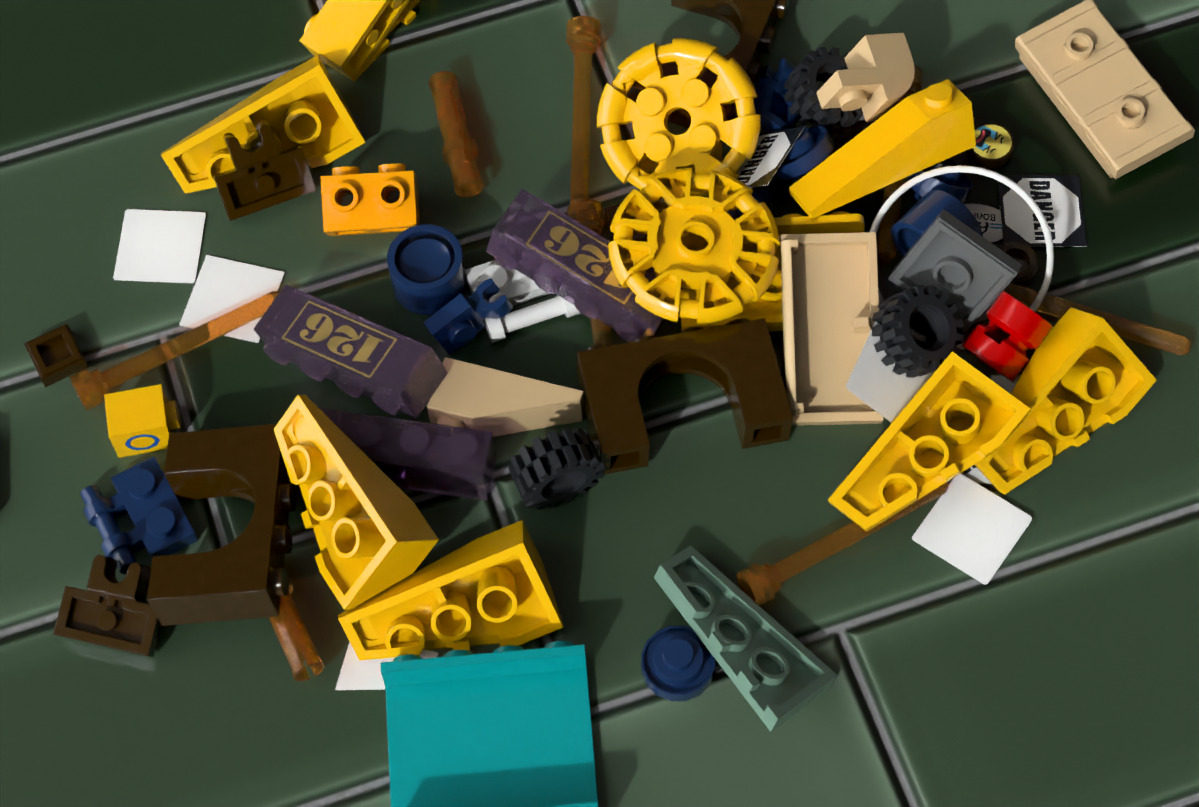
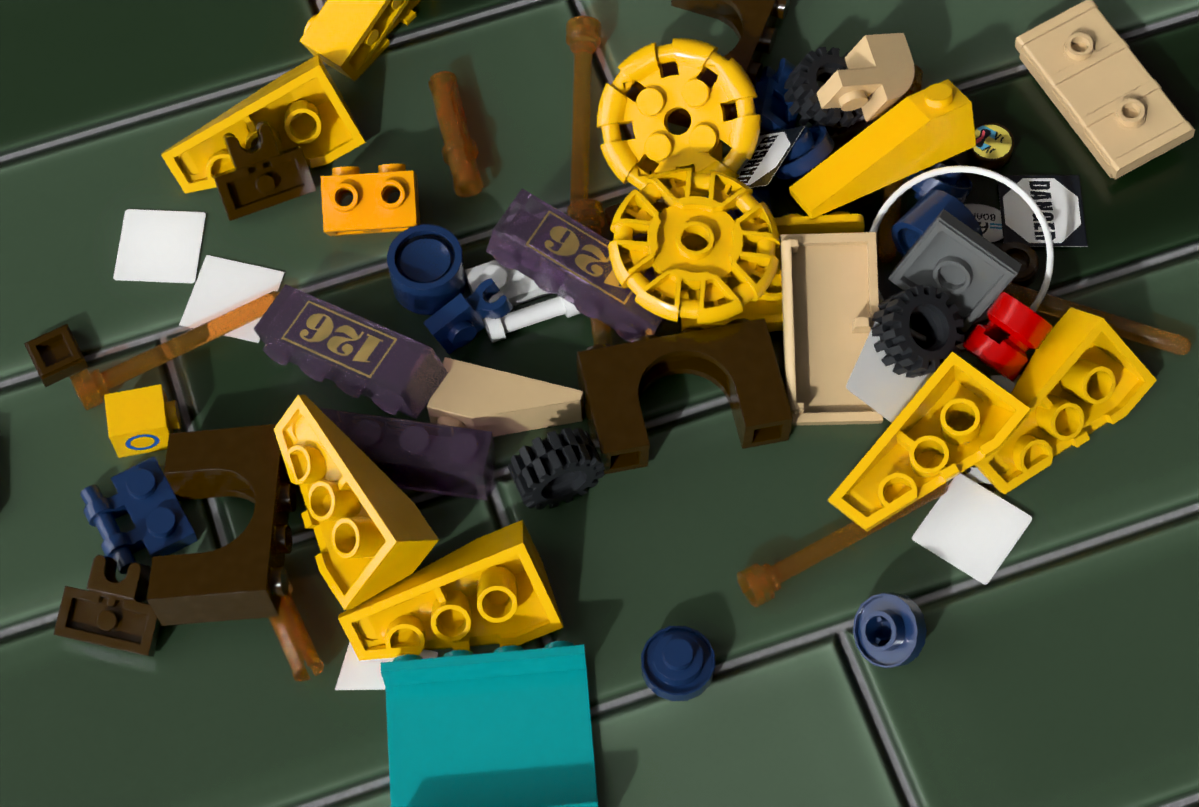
sand green wing [654,545,838,732] -> none
none -> dark blue plate [853,592,927,668]

